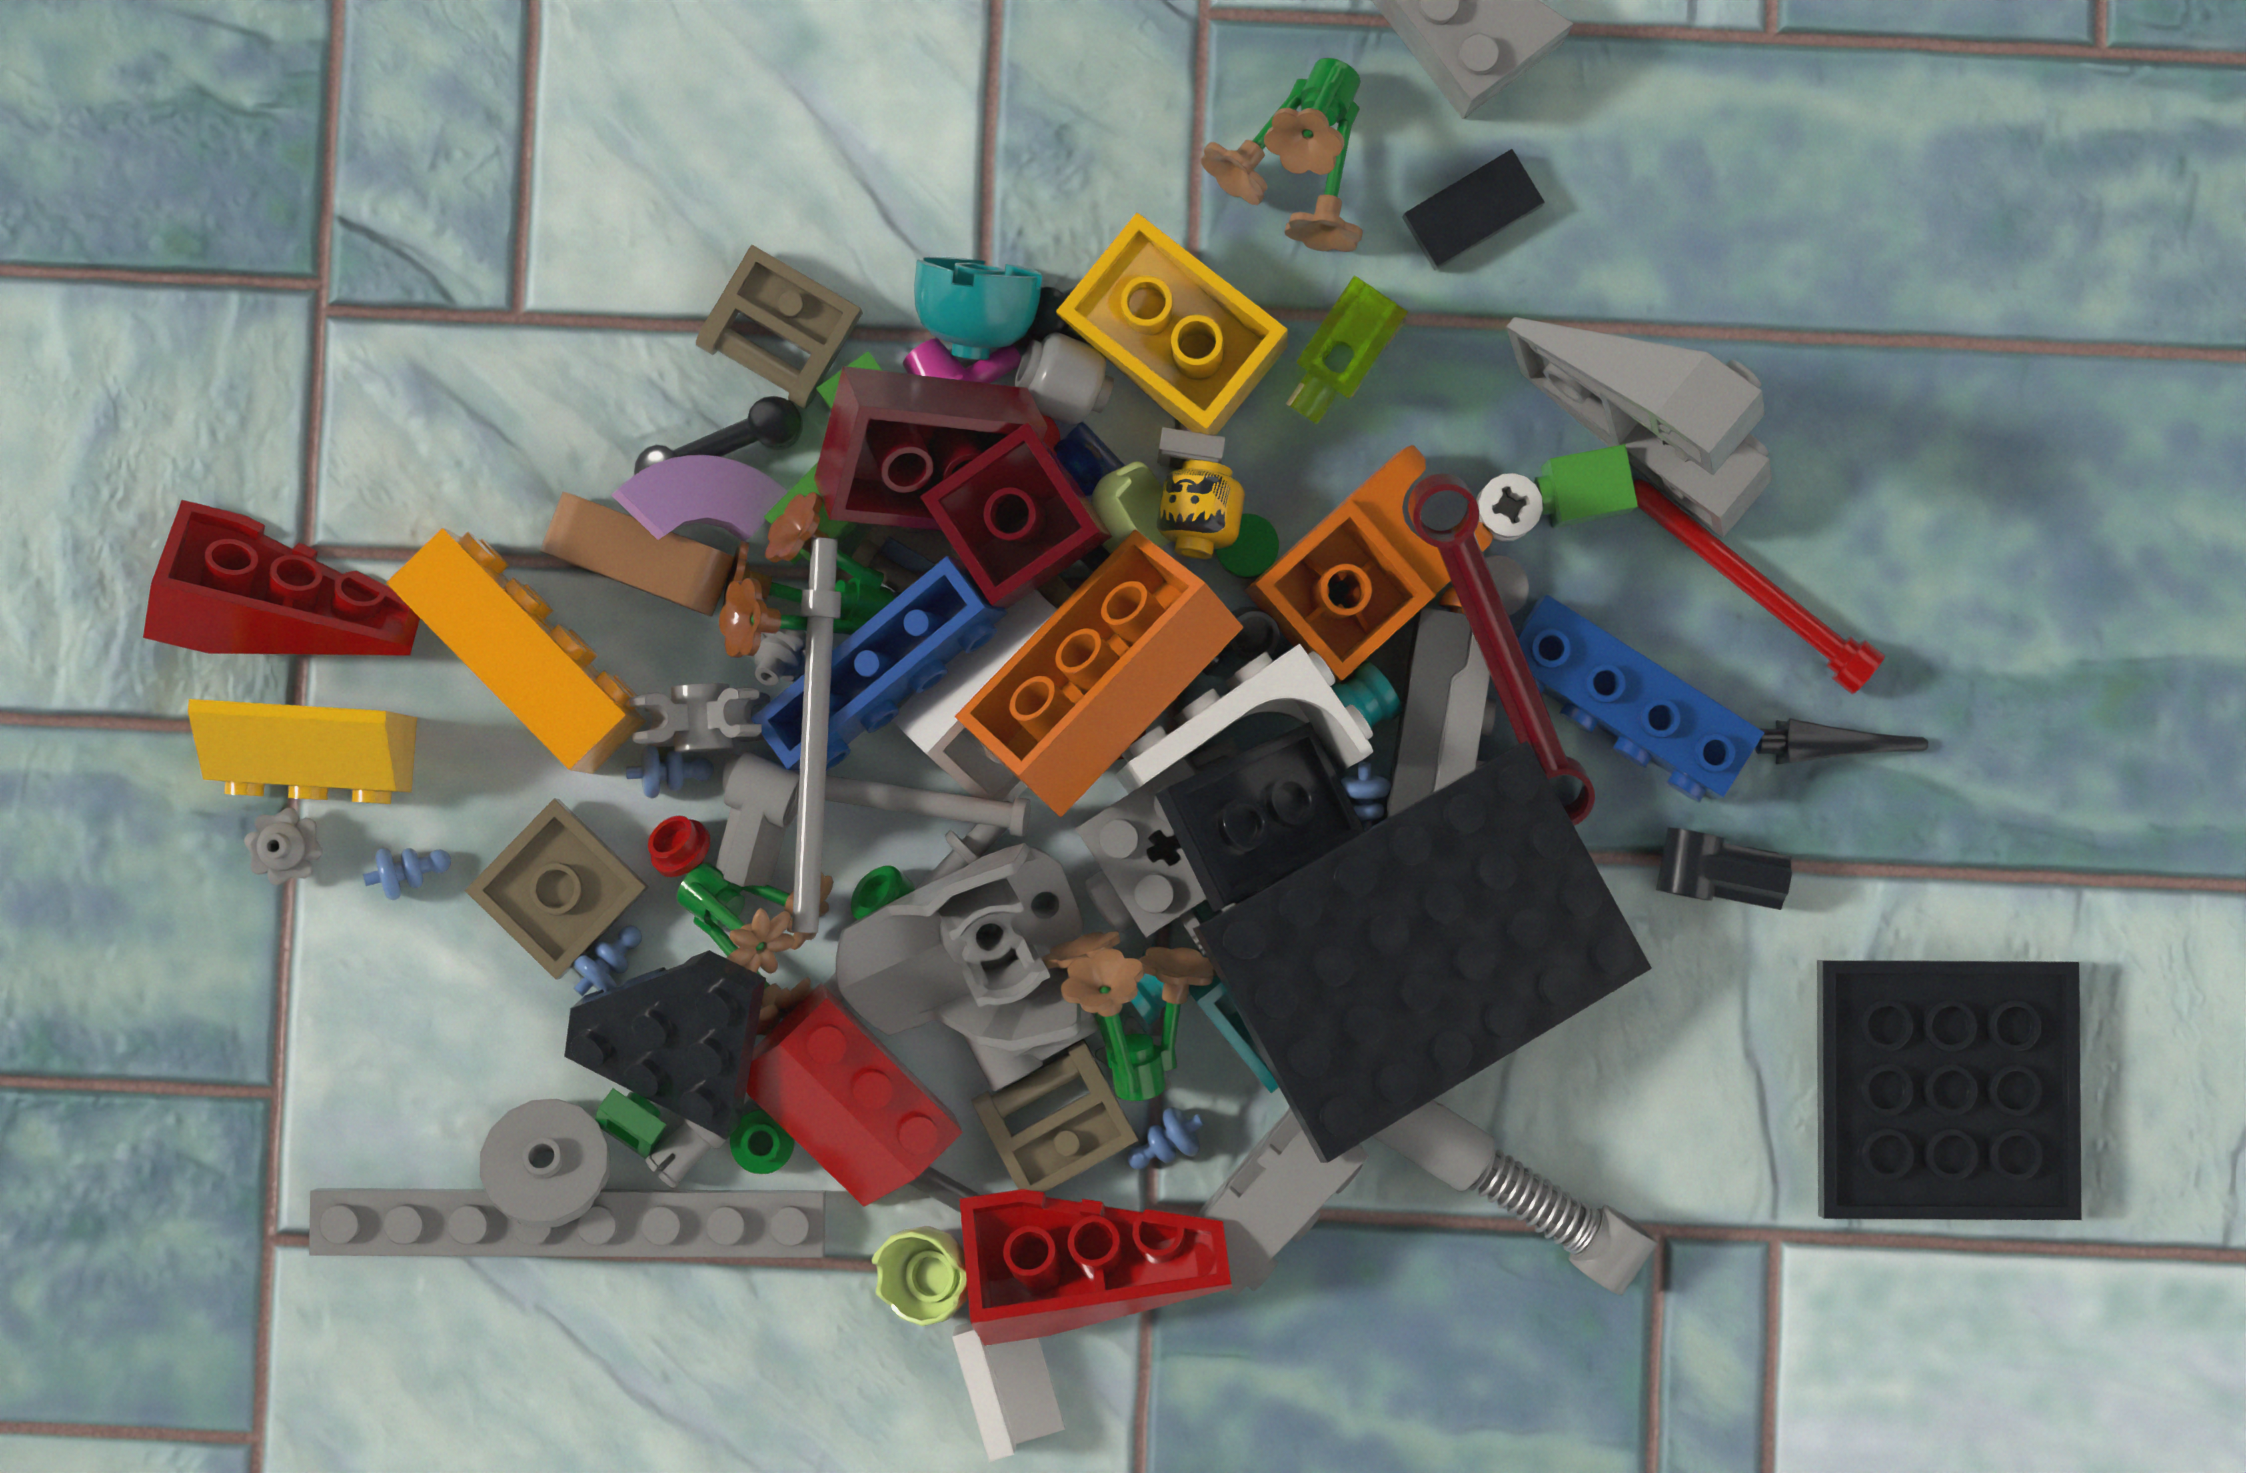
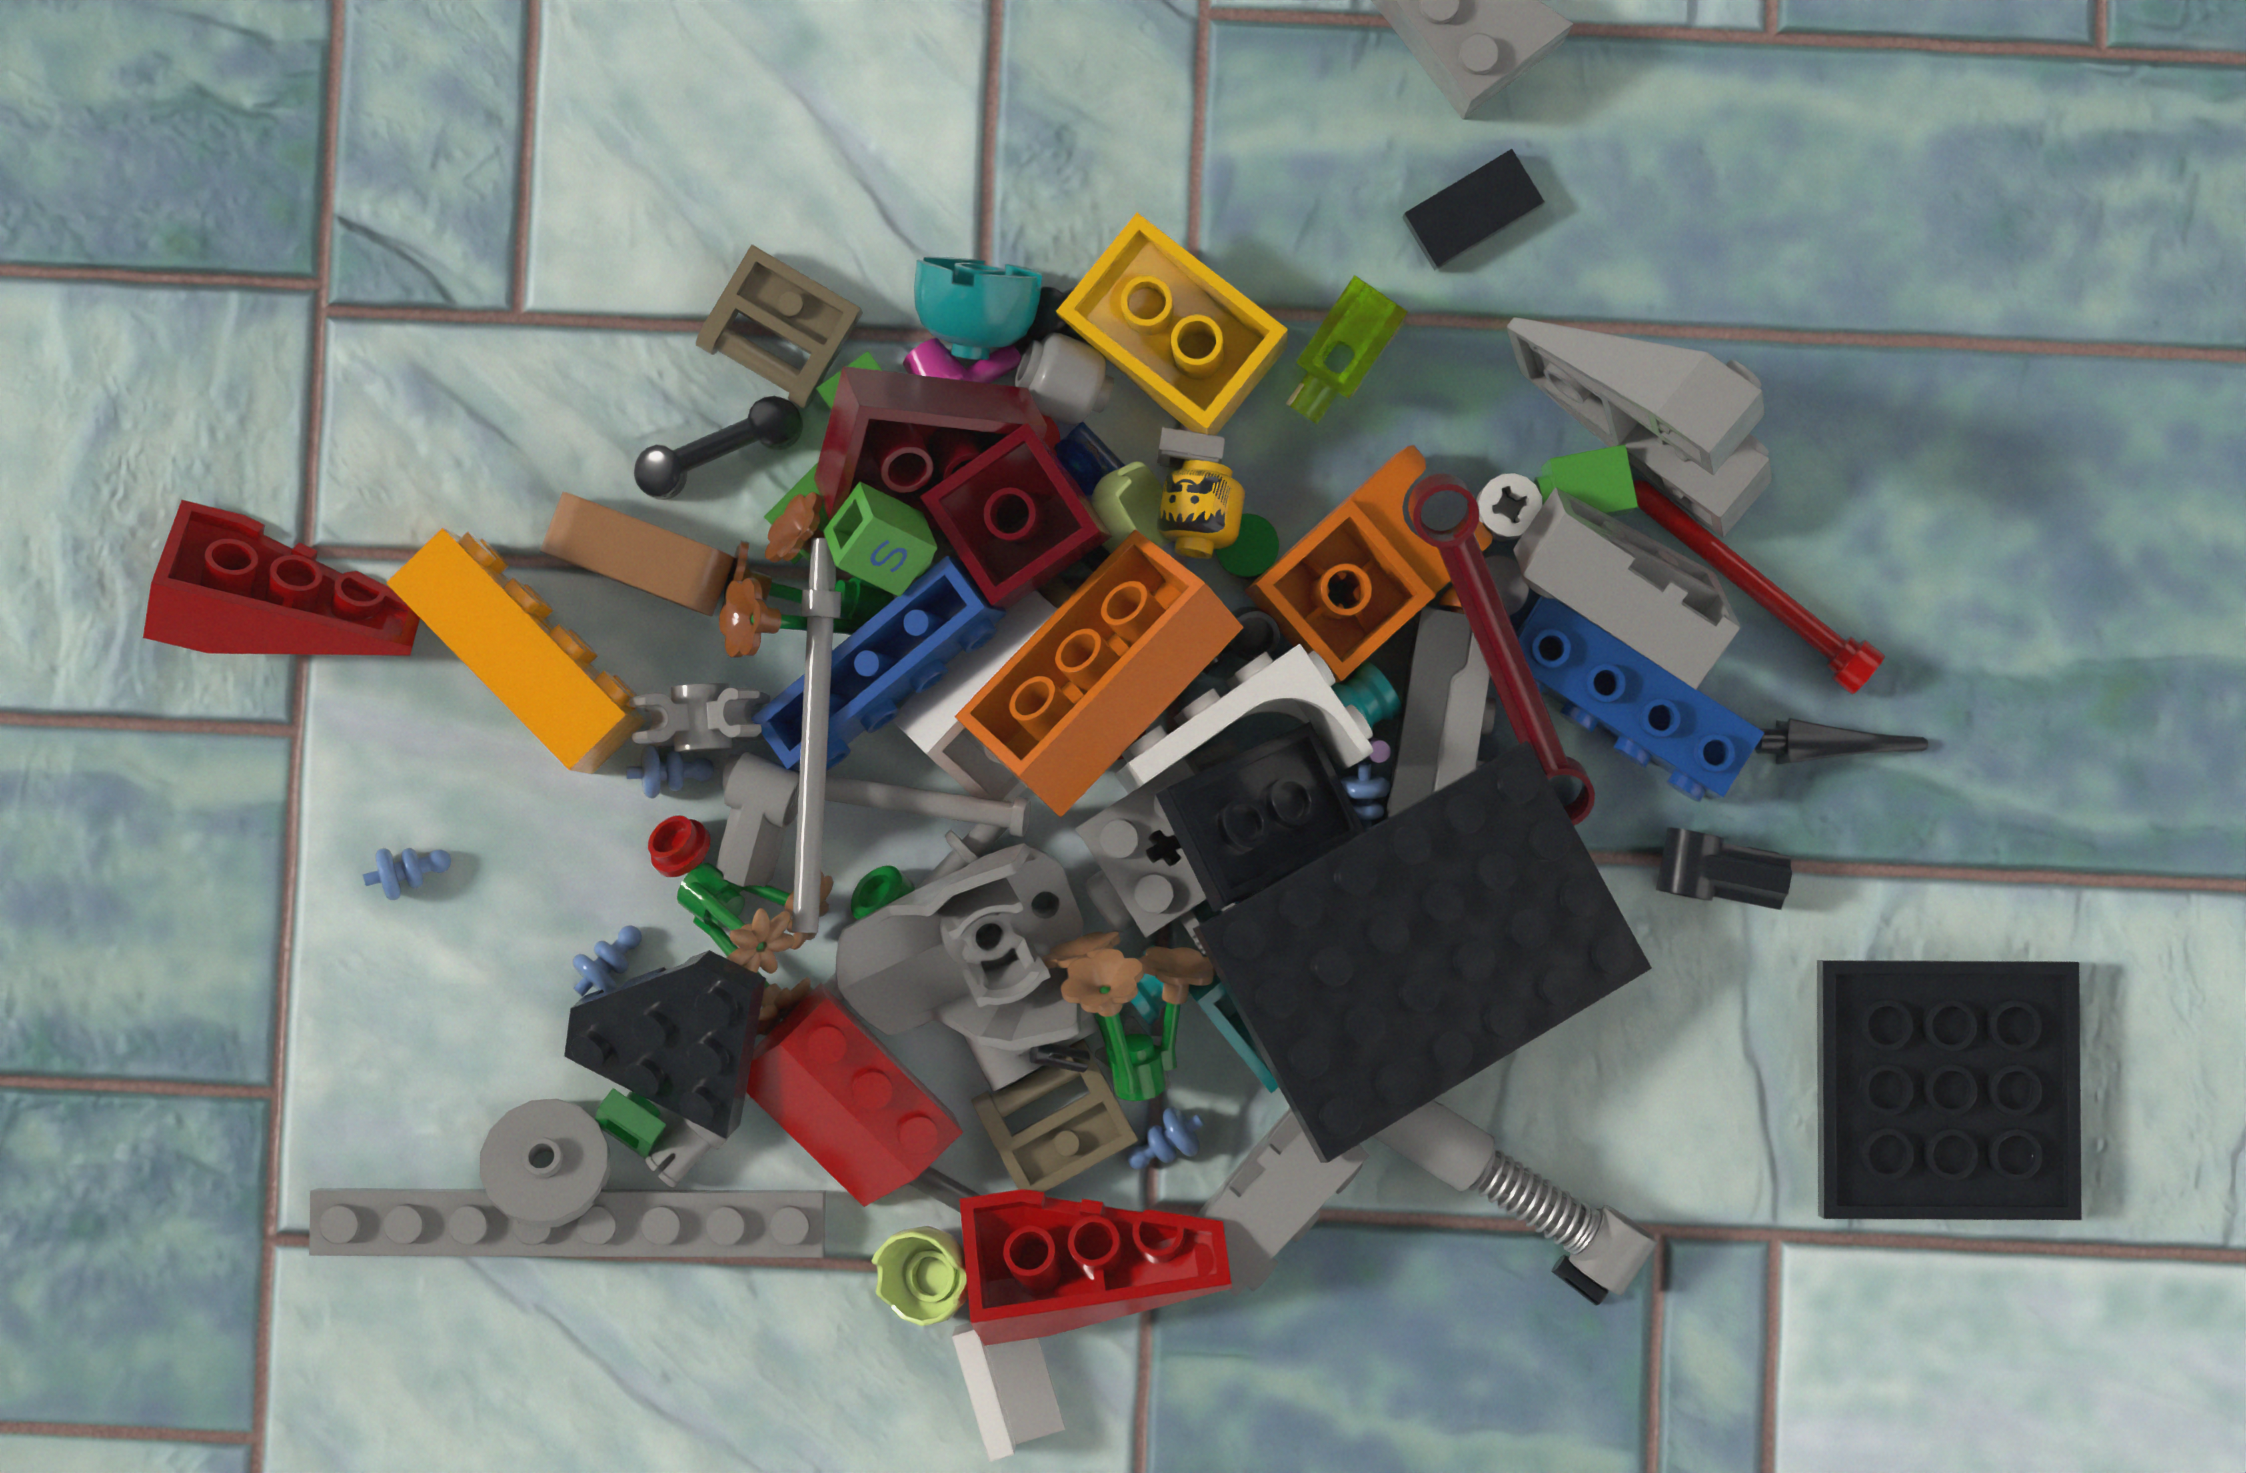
yellow slope [188,699,417,804] -> none
light grey plant [244,808,323,885] -> none
dark tan plate [464,798,649,980] -> none
lavender tile [611,455,788,541] -> none
green plate [730,1109,795,1174] -> none
light grey plant [751,629,806,686] -> none
medium nougat plant [1201,58,1363,252] -> none
none -> bright green brick [823,482,938,597]
none -> black piece [1030,1044,1090,1073]
none -> lavender piece [1366,737,1391,763]
none -> light grey wedge [1513,487,1741,690]
none -> black piece [1551,1254,1609,1306]

